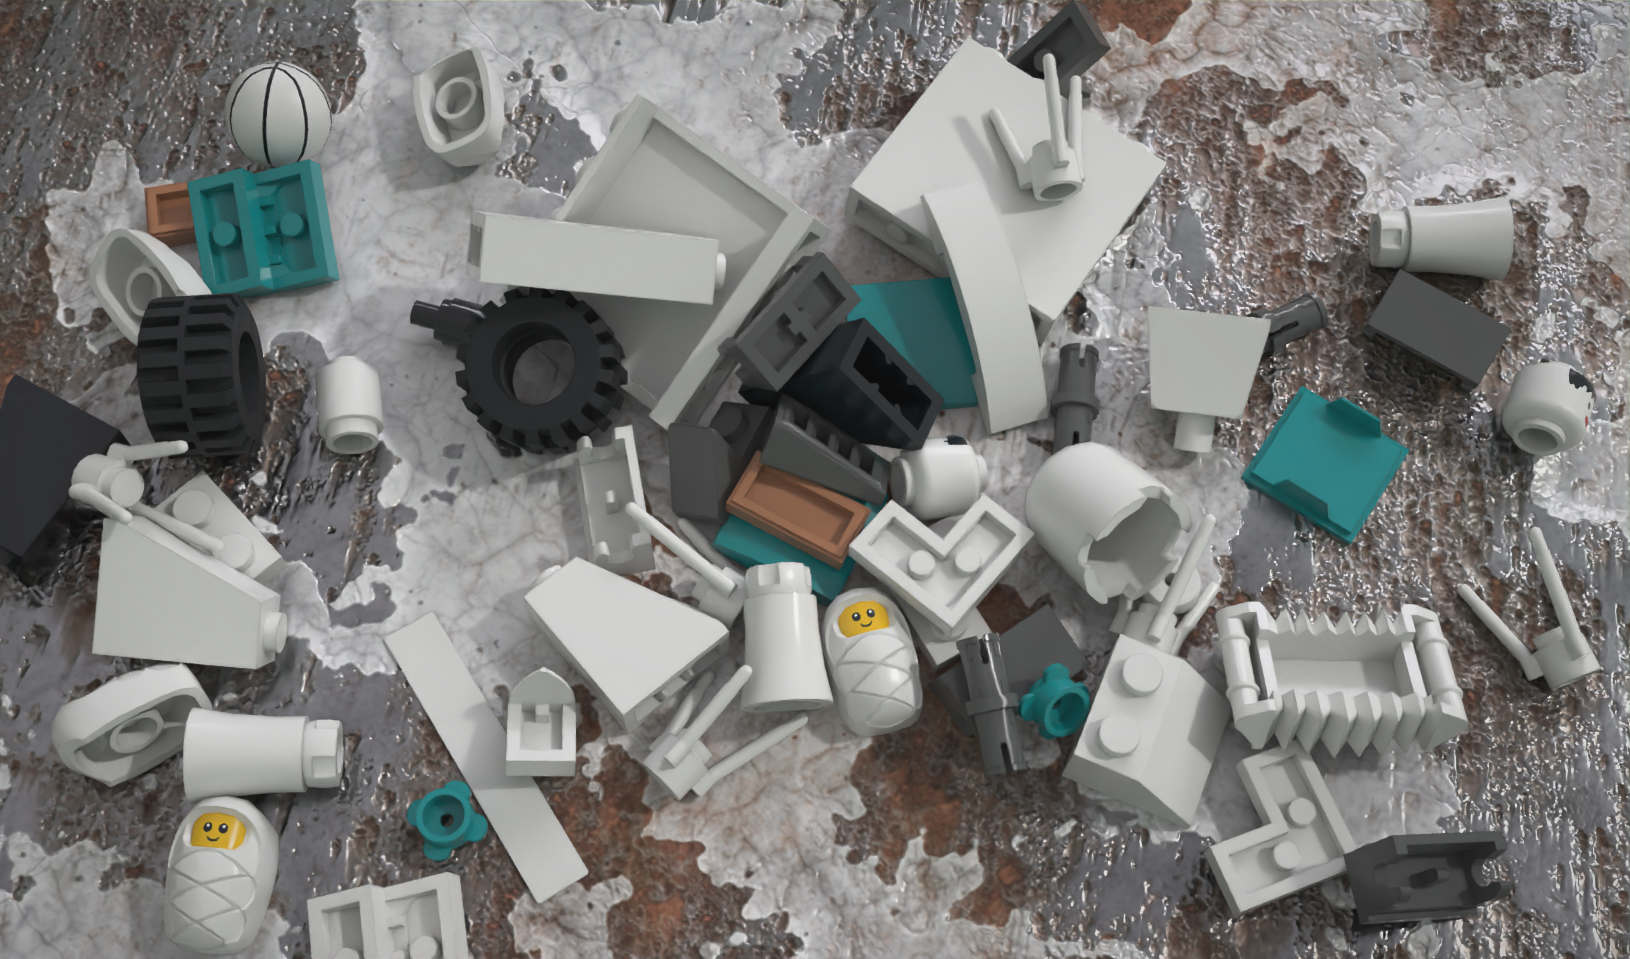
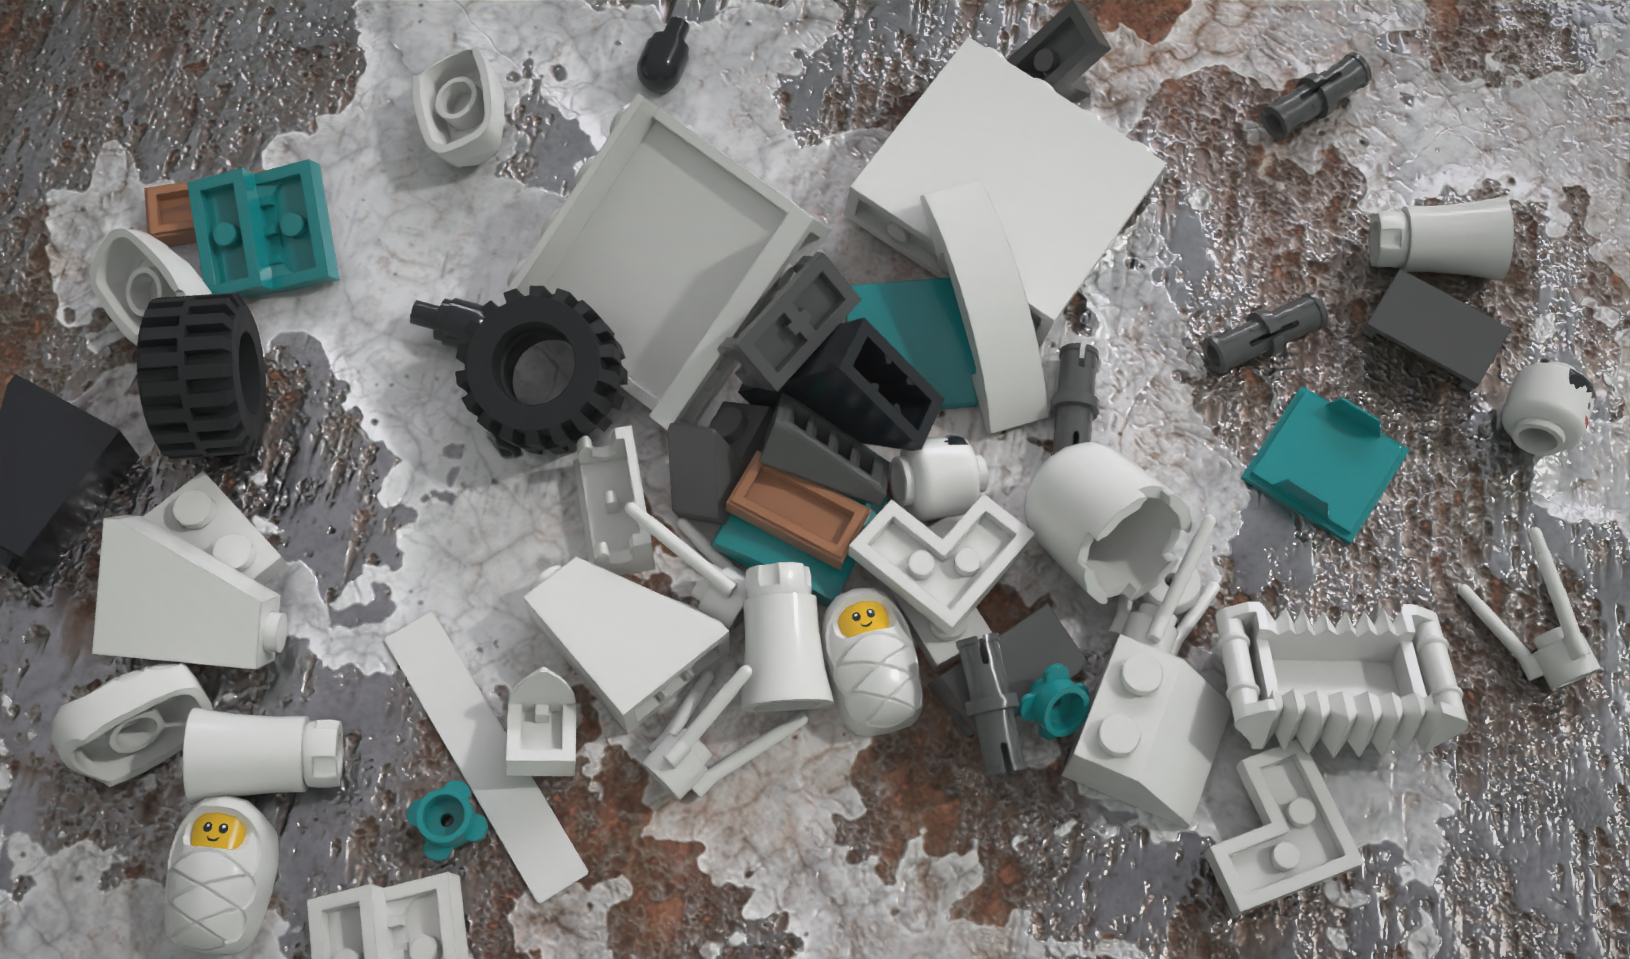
white plant [69,440,224,553] -> none
white piece [224,61,332,168] -> none
white brick [315,356,384,454] -> none
white slope [465,211,726,305] -> none
white plant [989,53,1085,202] -> none
white torso [1147,306,1271,453] -> none
dark grey hinge [1343,831,1512,925] -> none
none -> black cylinder [637,17,690,93]
none -> dark grey pin [1260,52,1372,140]

